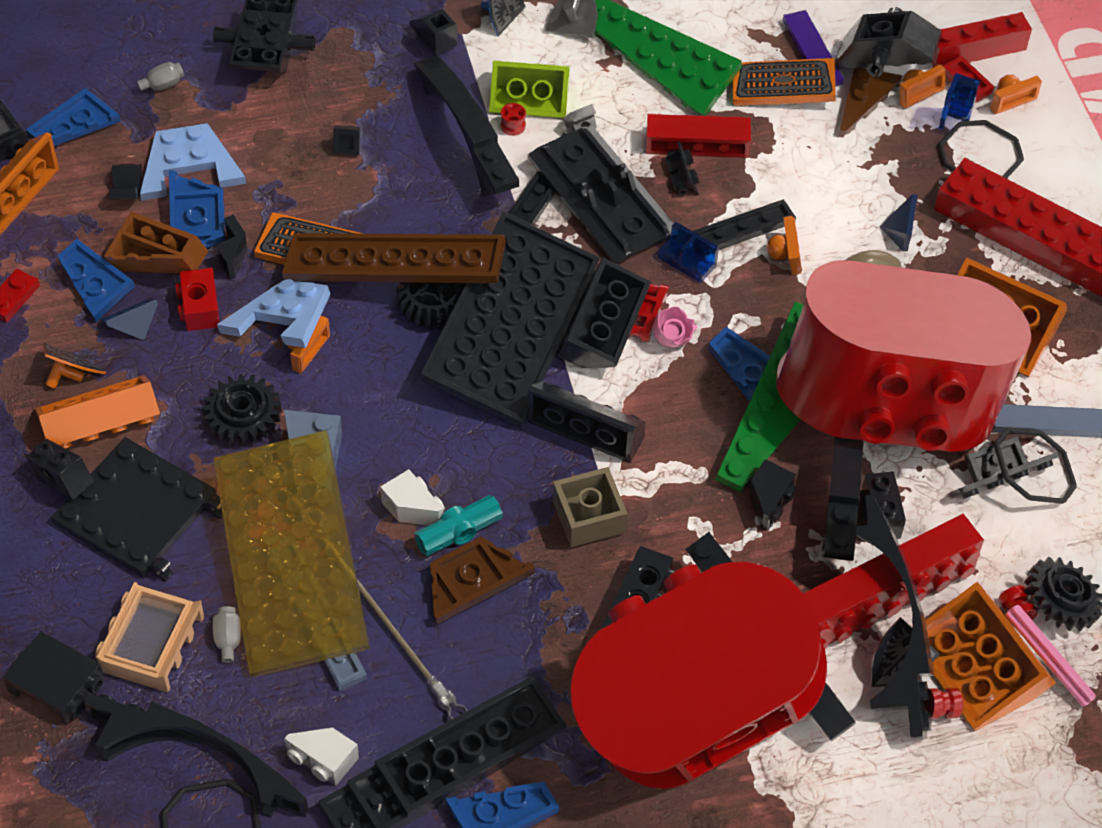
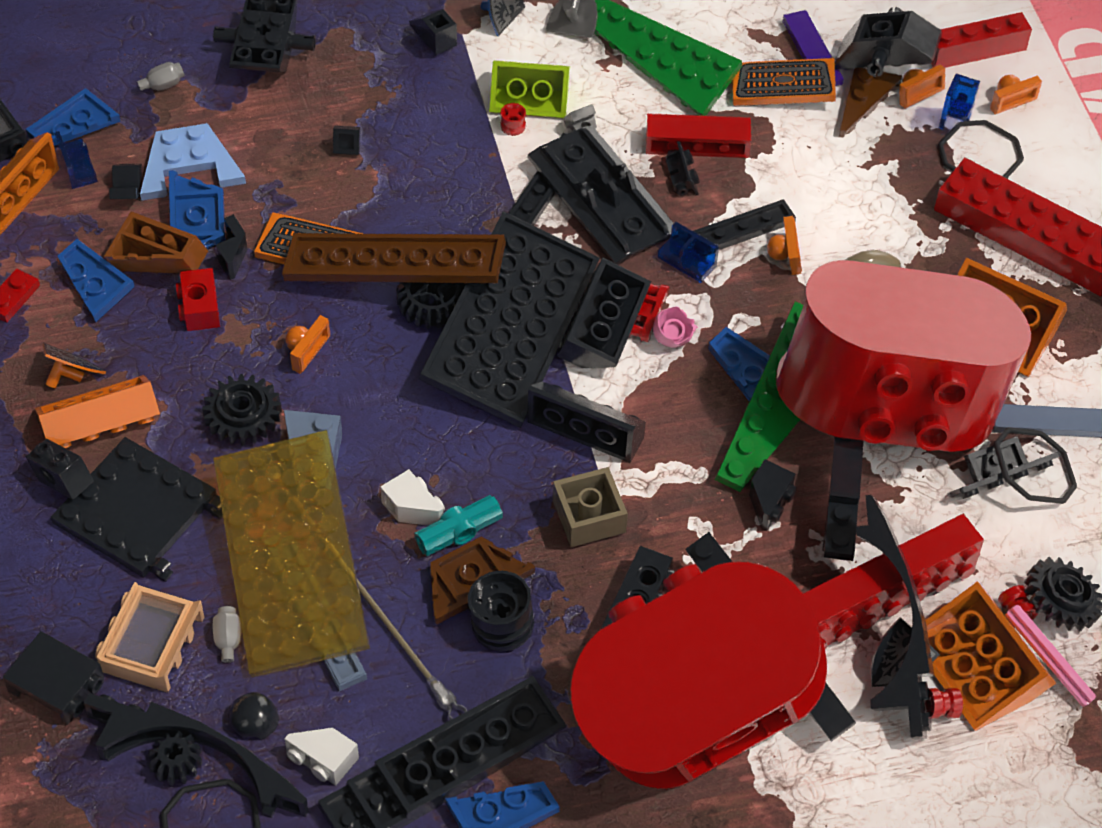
dark blue slope [100,298,158,340] -> none
light blue wing [217,279,330,348] -> none
black slope [414,55,519,197] -> none
black brick [861,471,906,539] -> none
dark blue slope [879,194,918,252] -> none
red plate [943,56,995,104] -> none
none -> clear blue panel [54,131,98,189]
none -> black gear [148,730,202,786]
none -> black hair [228,692,280,740]
none -> black wheel [468,570,534,652]

